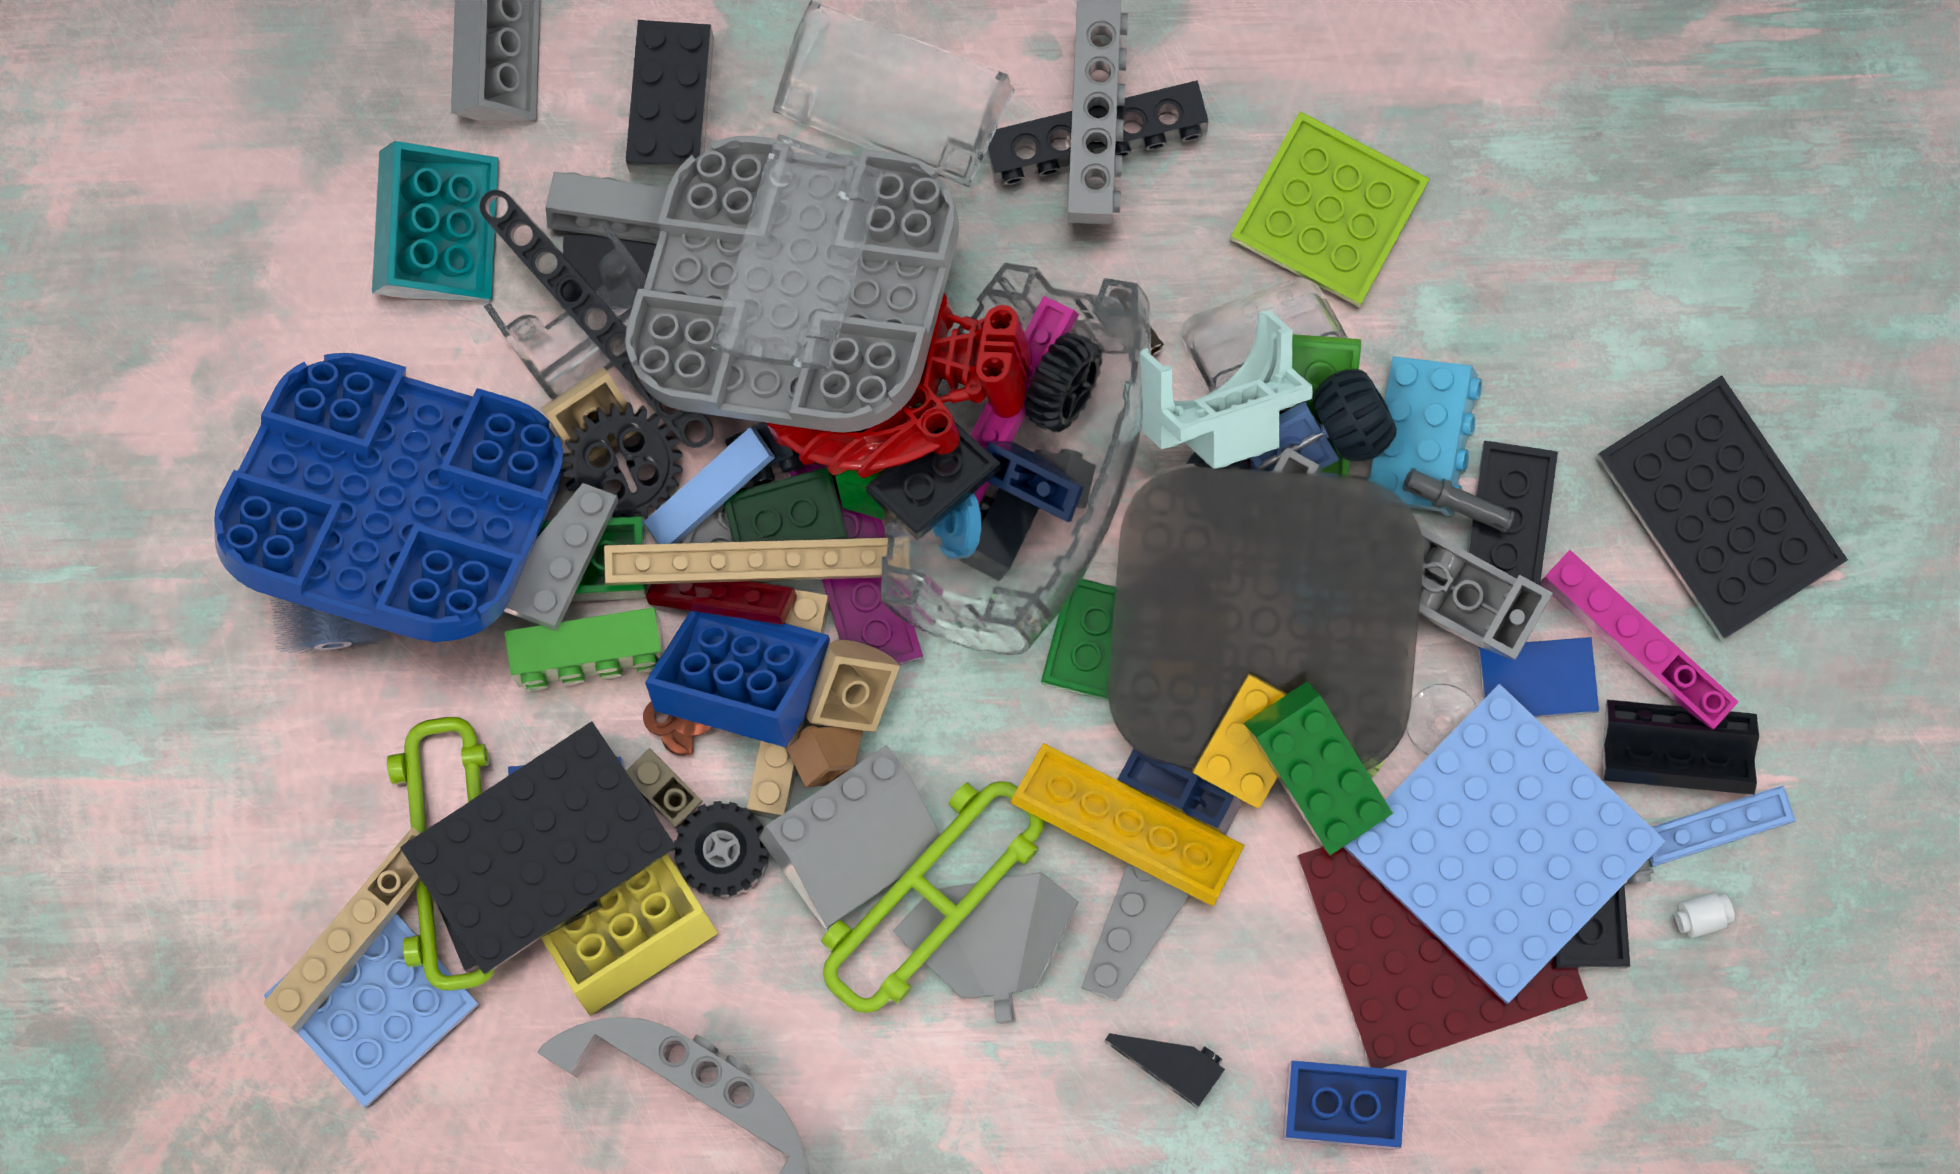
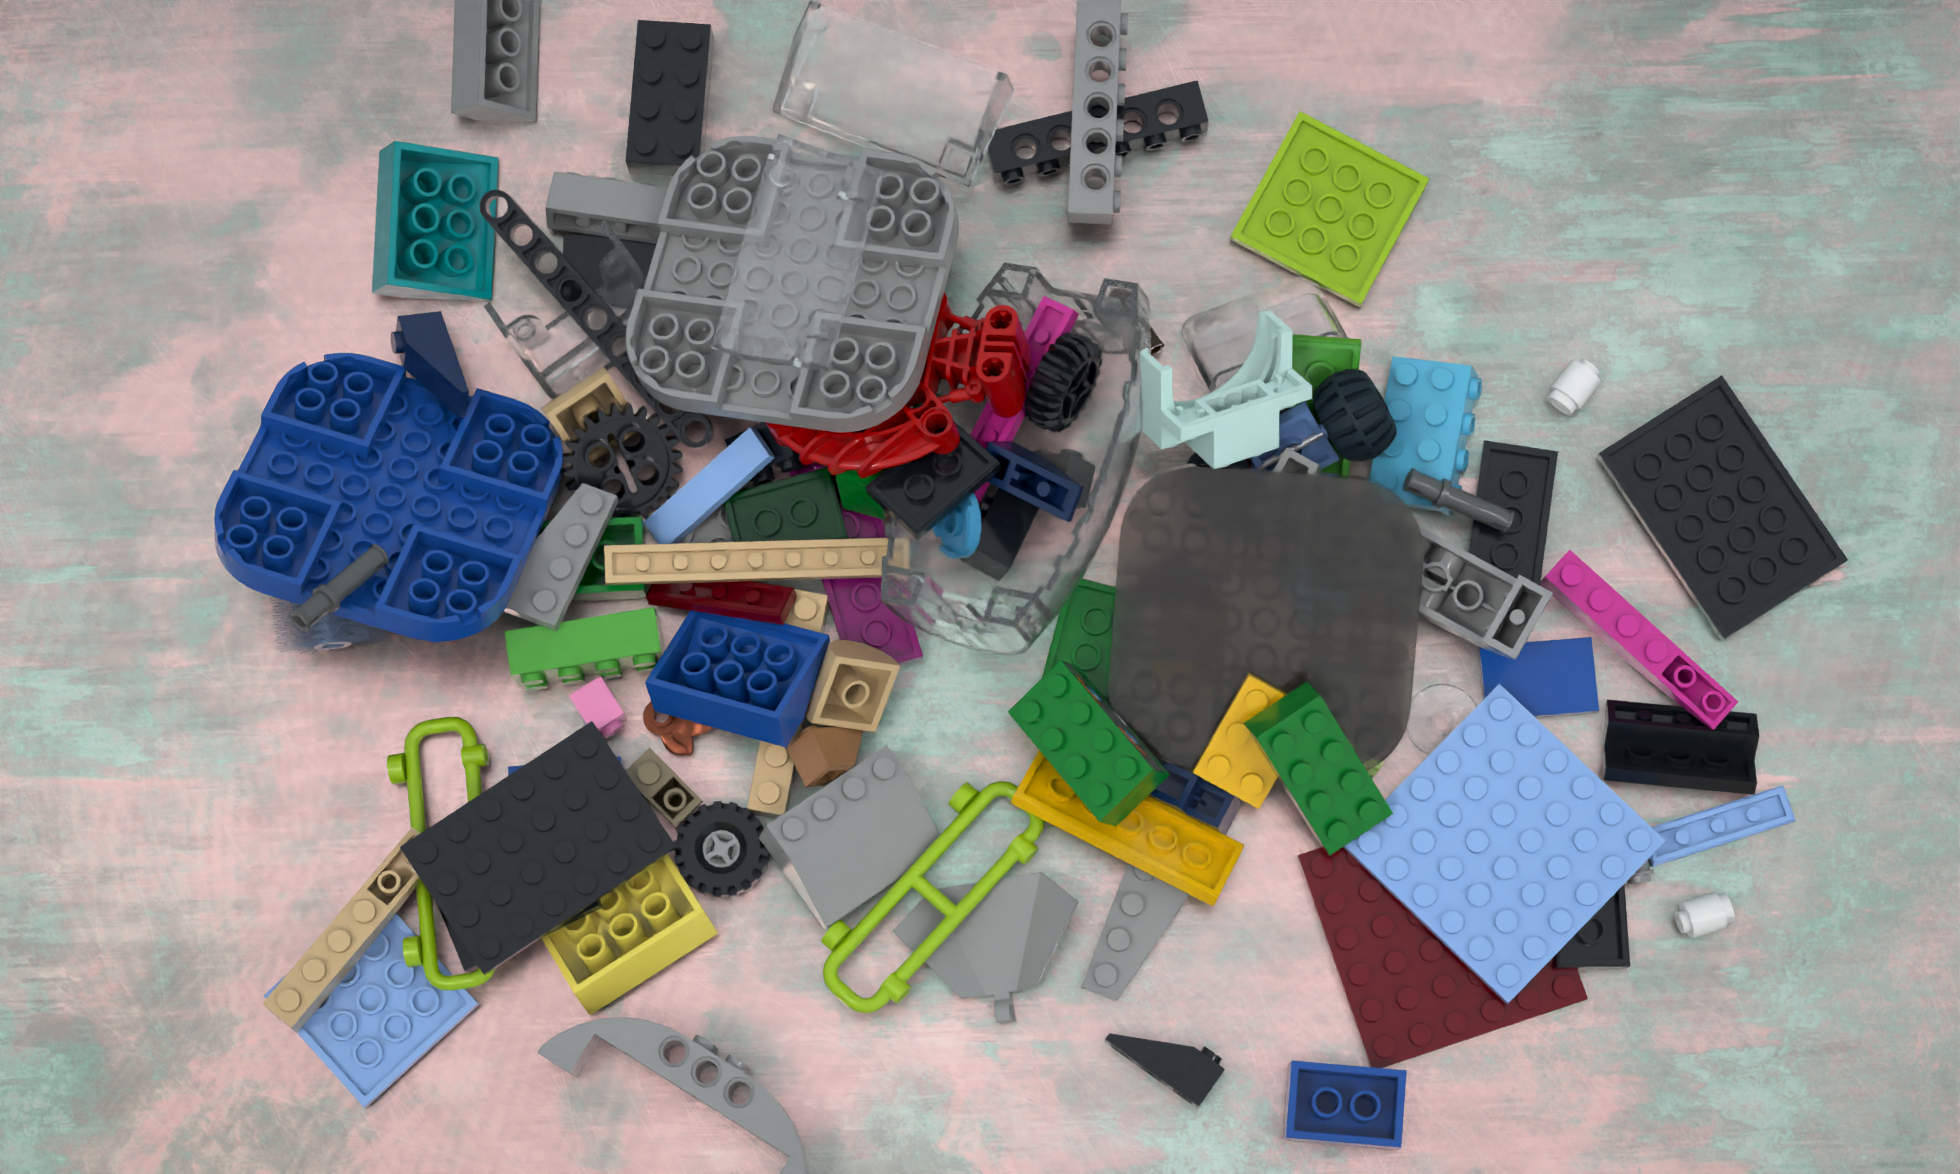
none -> dark grey pin [290,544,389,631]
none -> dark blue slope [391,311,469,418]
none -> bright pink brick [569,676,628,738]
none -> green brick [1008,660,1170,826]
none -> white brick [1547,359,1601,415]

